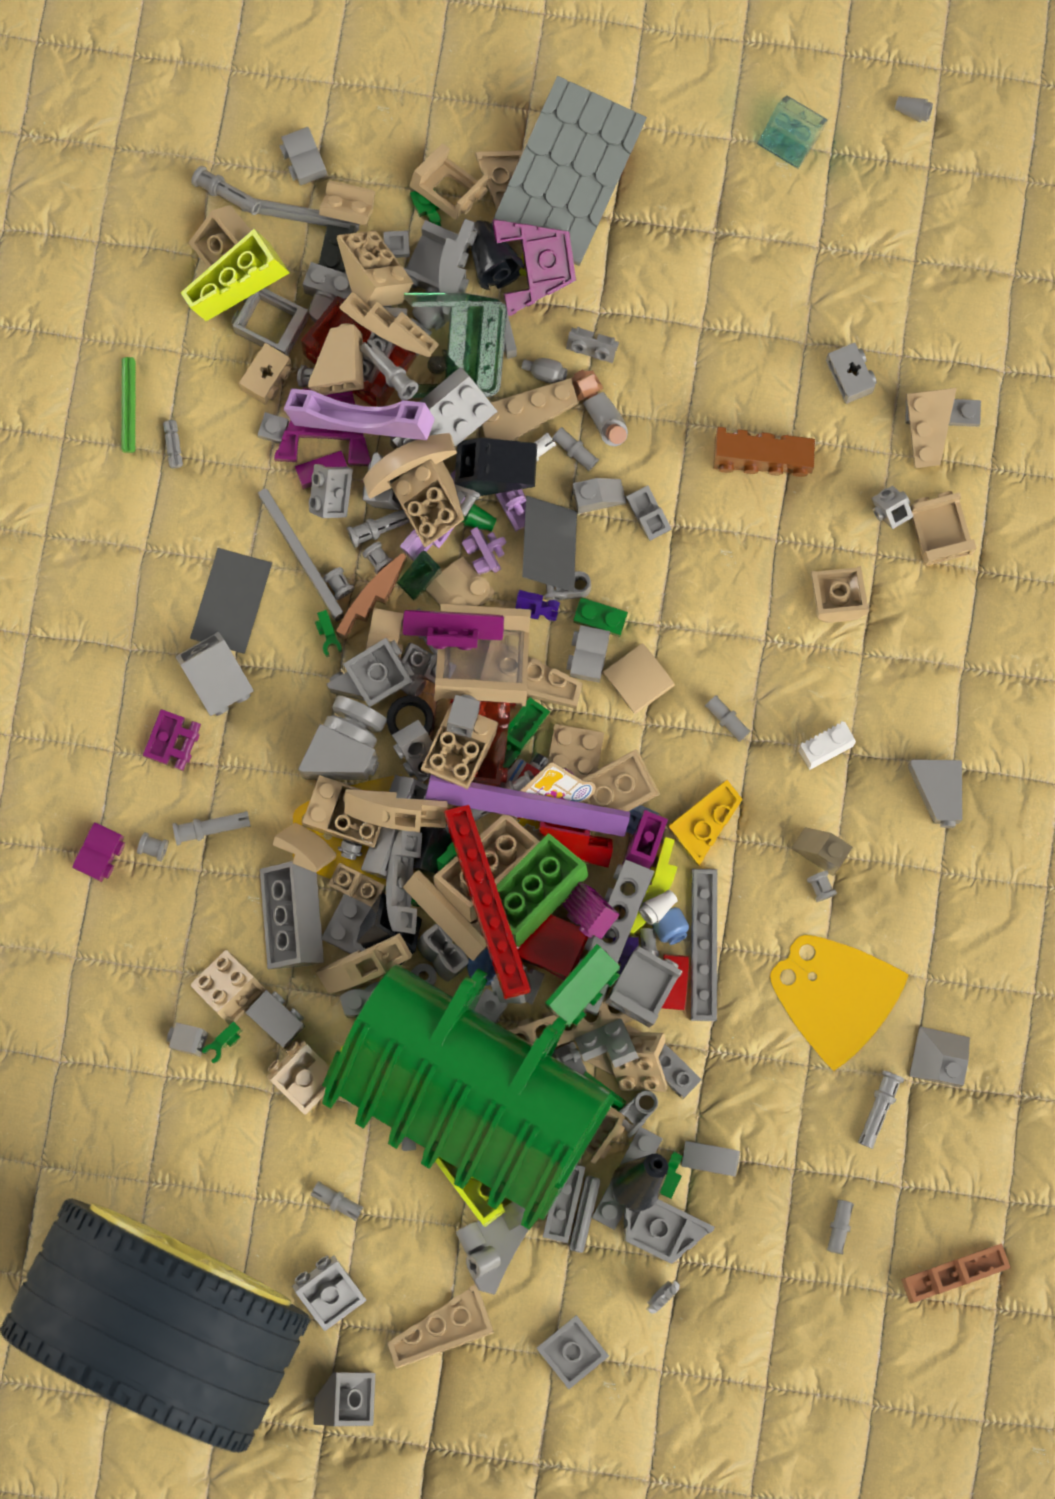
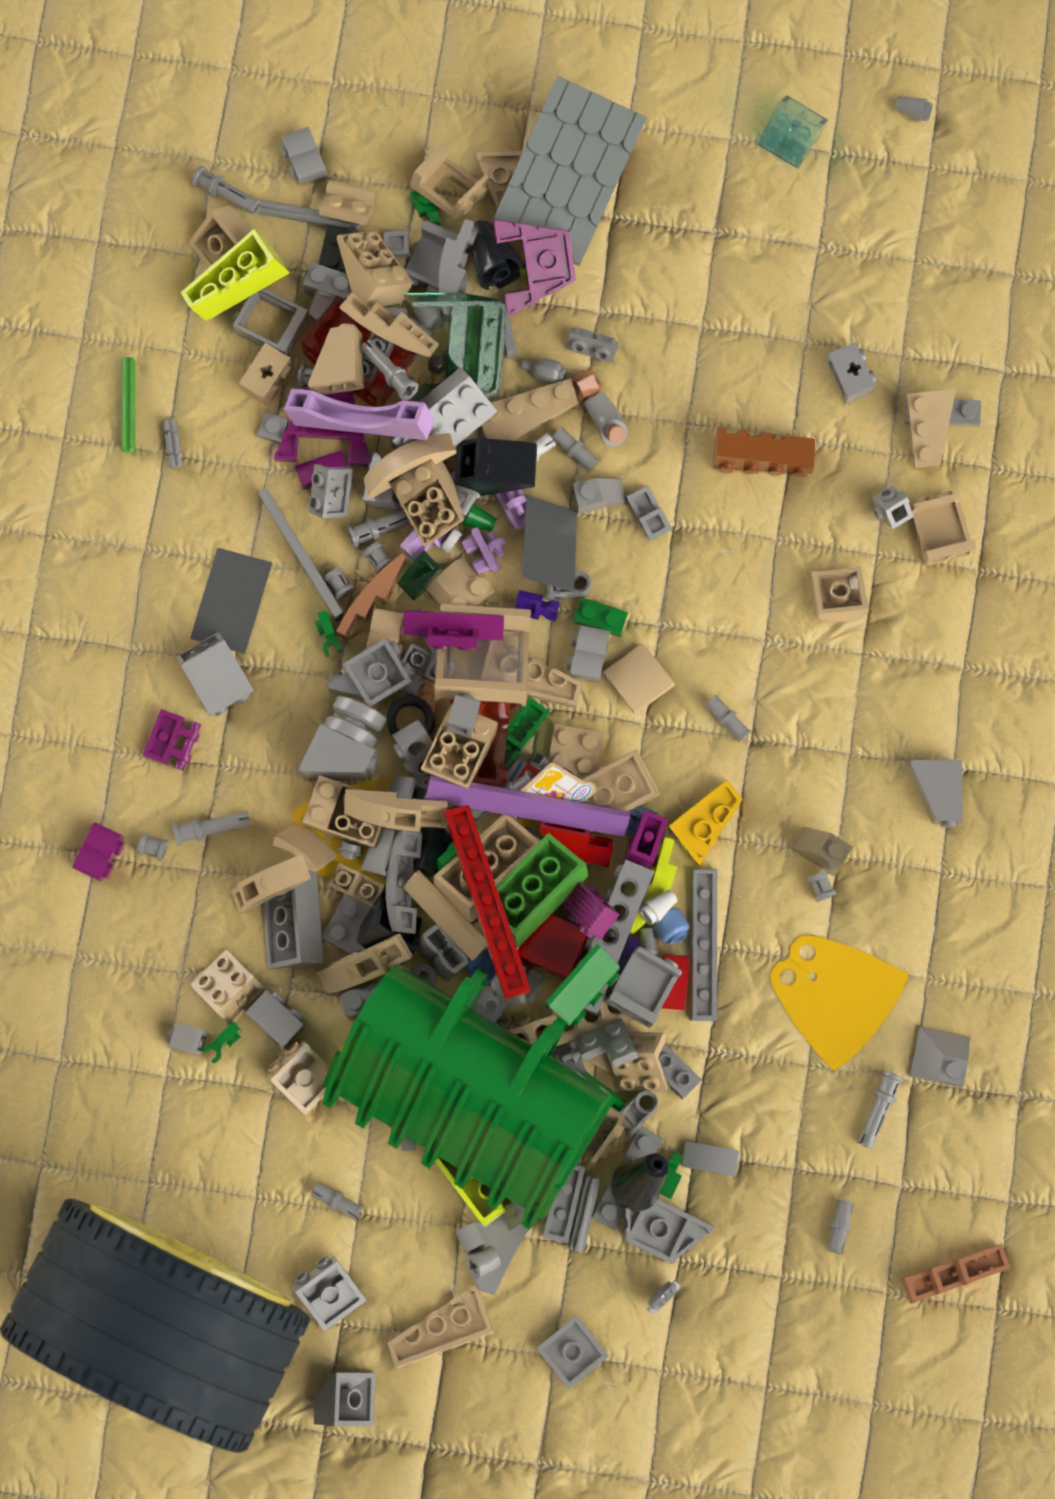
white brick [799,721,856,770] -> none
none -> tan slope [231,855,311,914]
none -> white tile [441,529,462,554]

